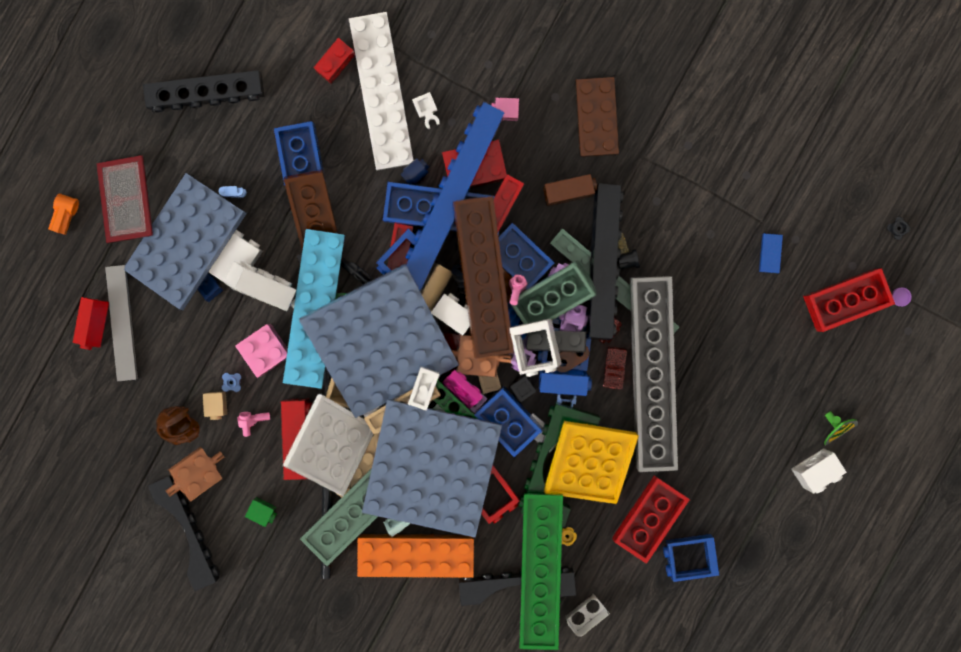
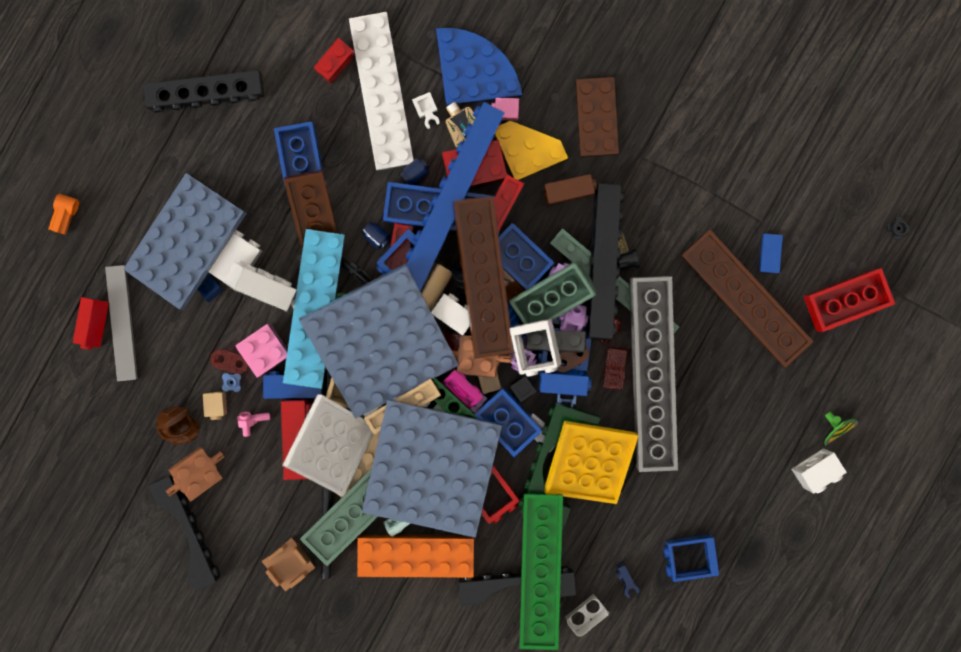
clear door [96,155,153,243] -> none
light blue piece [219,186,247,198] -> none
green brick [245,497,277,527] -> none
white plate [408,366,439,411] -> none
bright pink piece [509,275,527,305] -> none
yellow plate [562,527,577,546] -> none
red brick [612,475,690,564] -> none
medium lavender piece [892,287,911,306] -> none
none -> clear red plate [210,349,249,374]
none -> medium nougat panel [262,537,316,591]
none -> blue brick [263,371,324,399]
none -> dark blue brick [361,222,390,250]
none -> blue plate [436,28,522,106]
none -> torso [445,102,476,149]
none -> yellow plate [495,121,568,180]
none -> dark blue plate [616,561,639,598]
none -> reddish brown plate [681,229,813,368]

